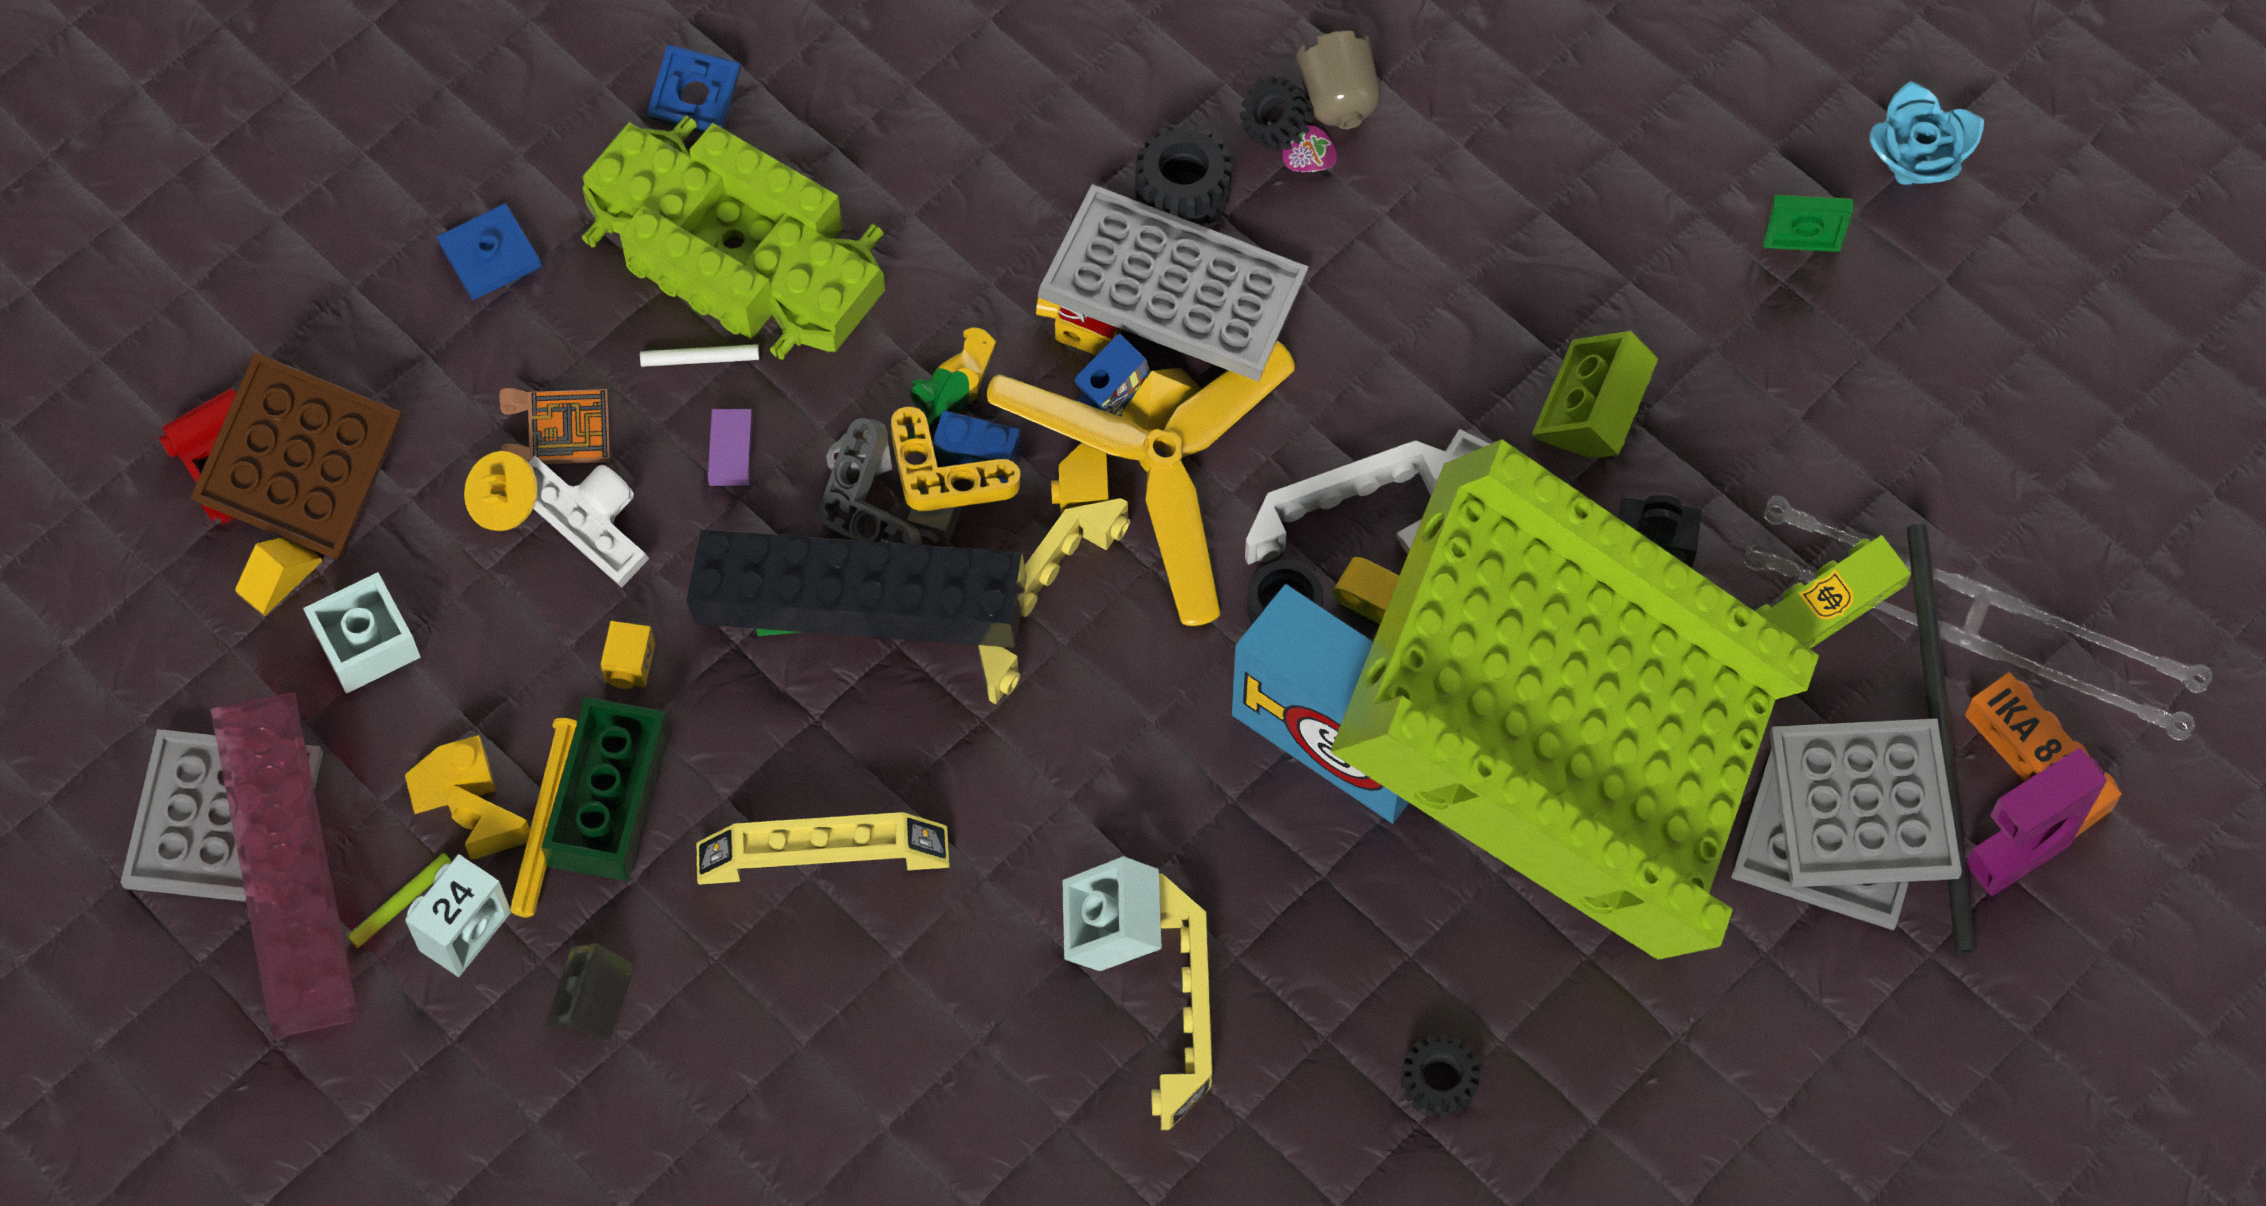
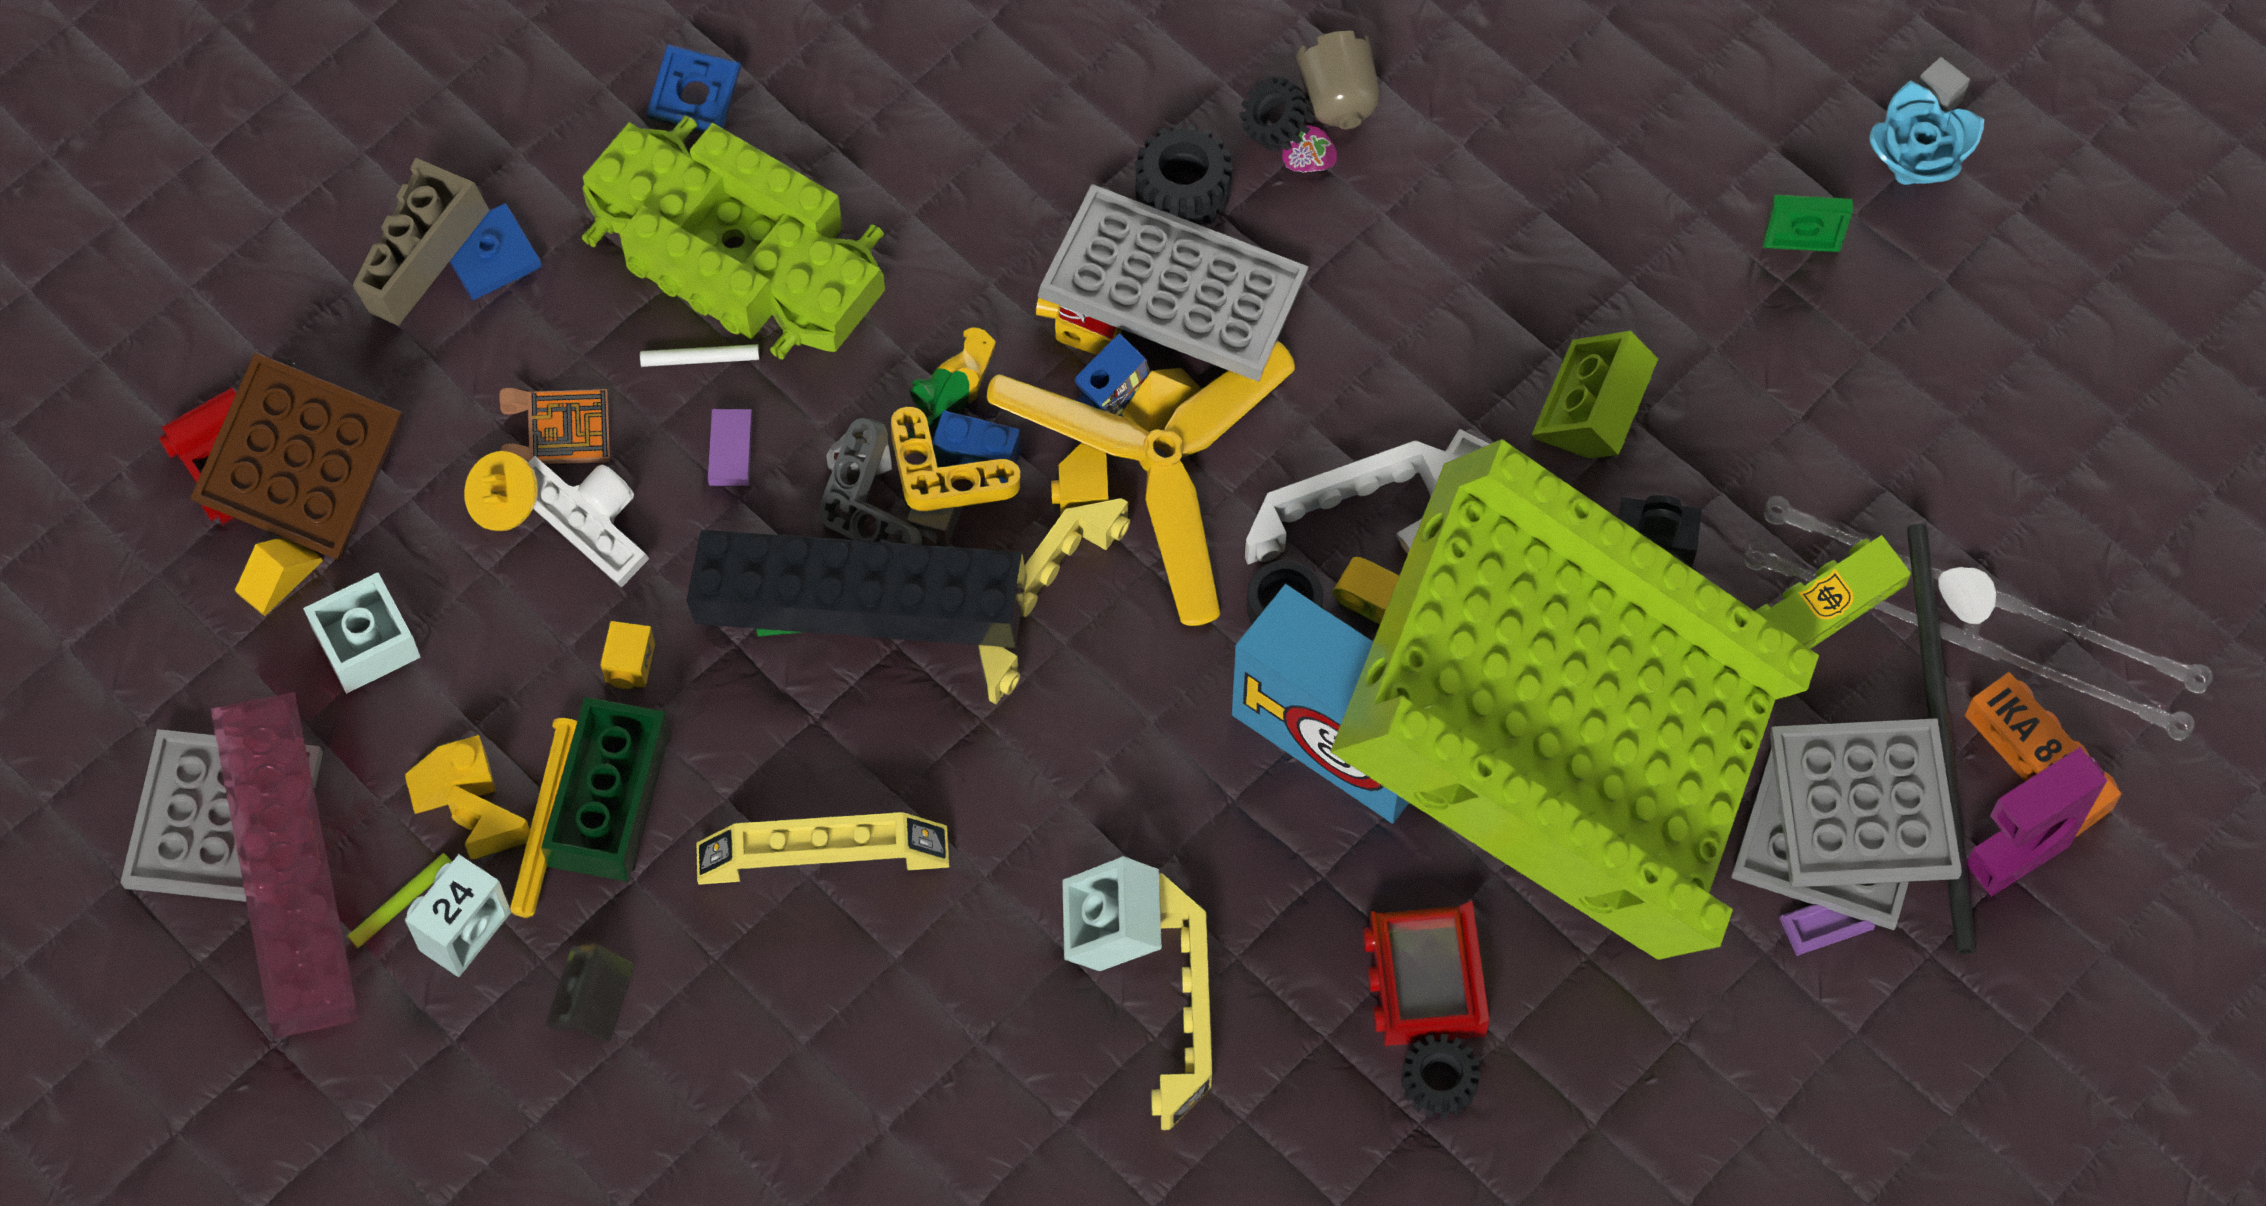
none -> dark tan wedge [353,158,490,326]
none -> window [1362,901,1490,1046]
none -> medium lavender tile [1780,904,1875,956]
none -> light grey plate [1918,57,1970,112]
none -> white sticker [1938,567,1996,624]

